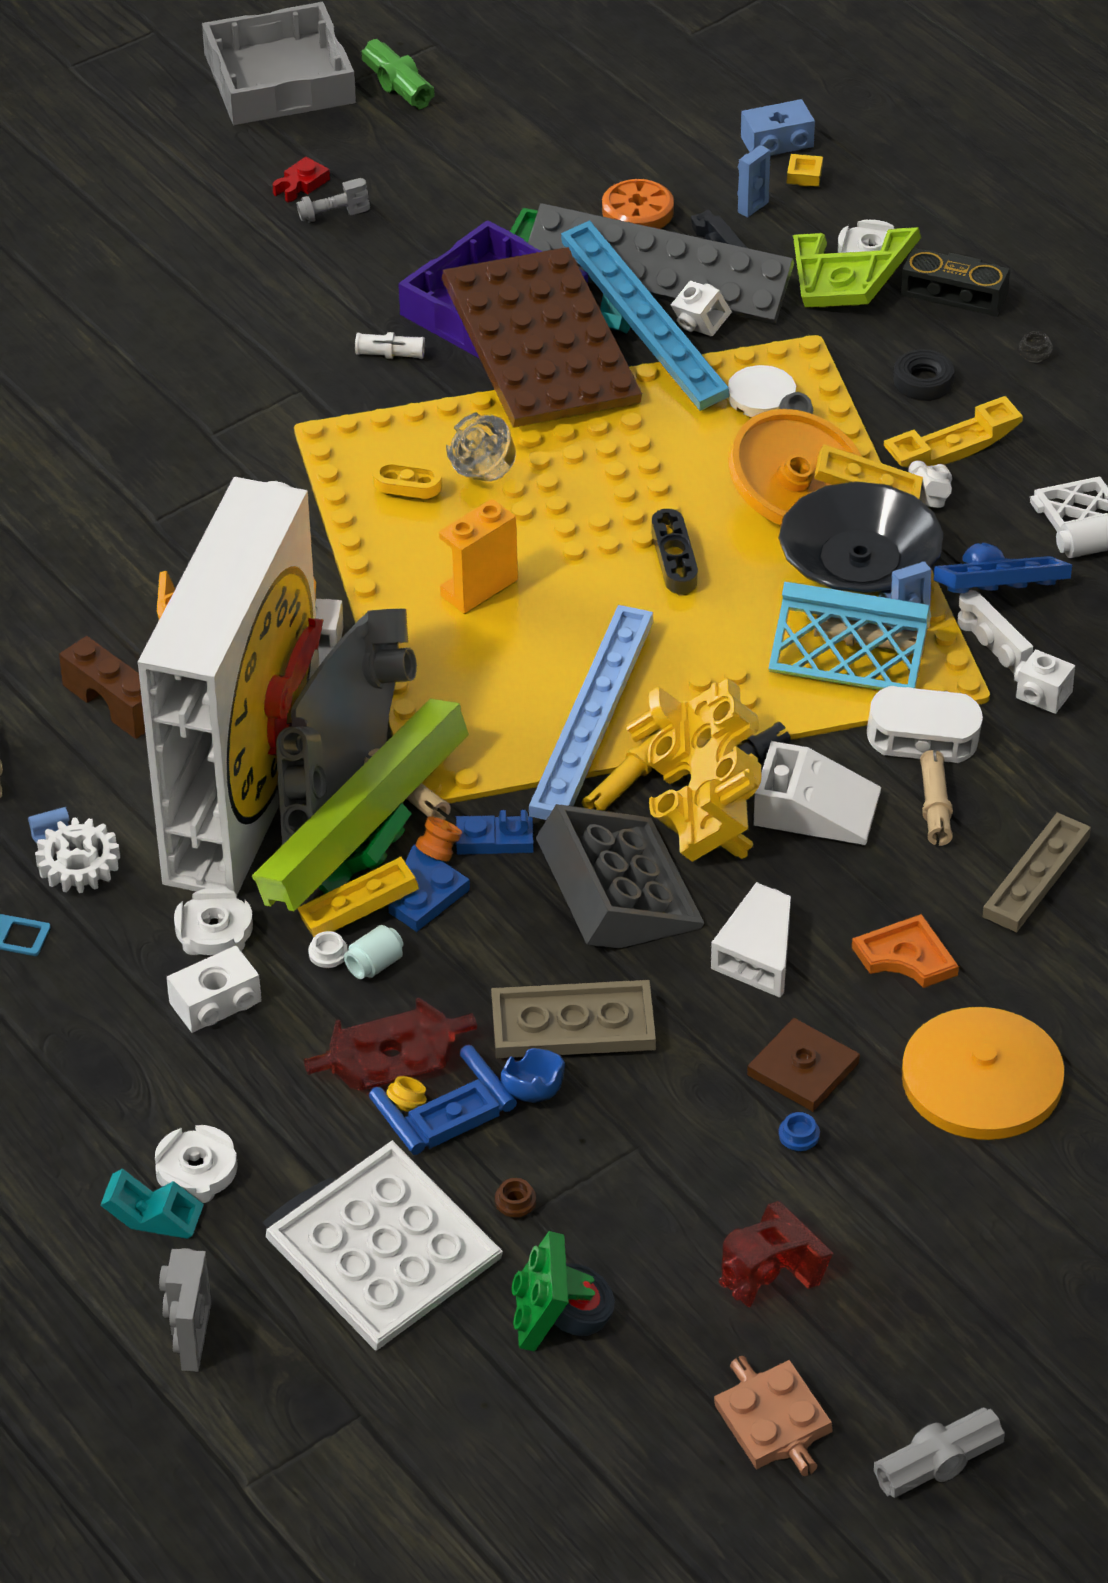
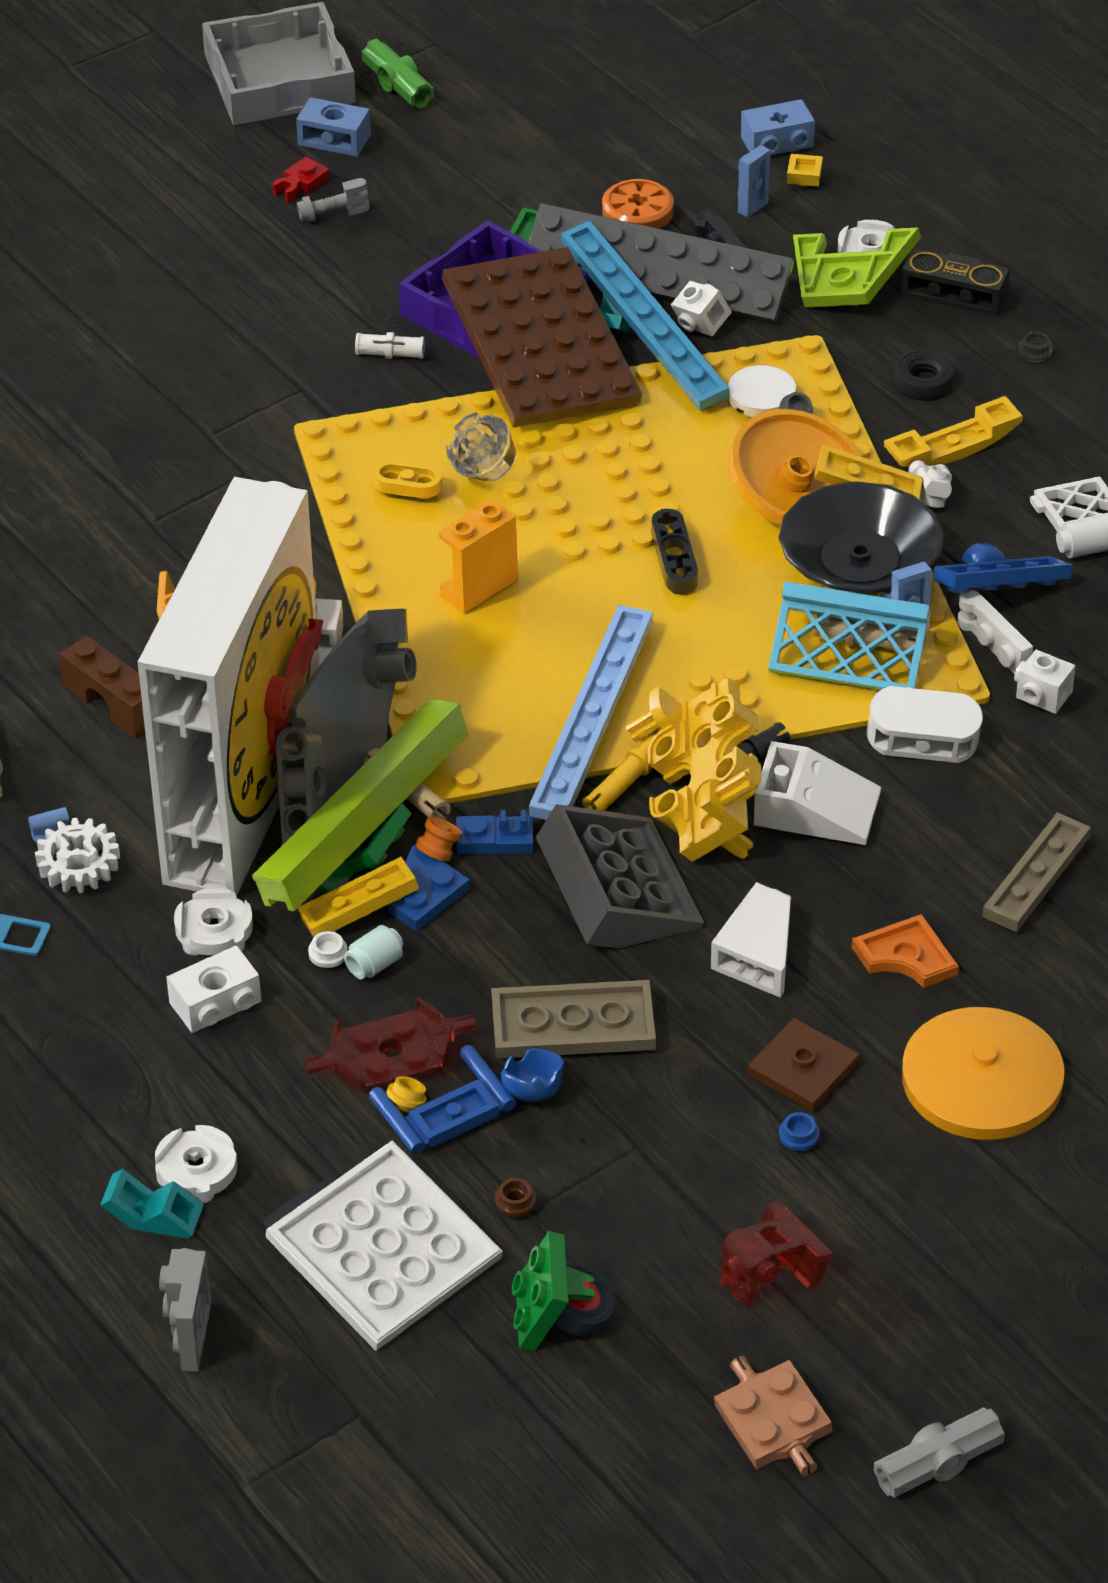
tan pin [920,750,953,846] -> none
none -> medium blue brick [296,97,371,157]

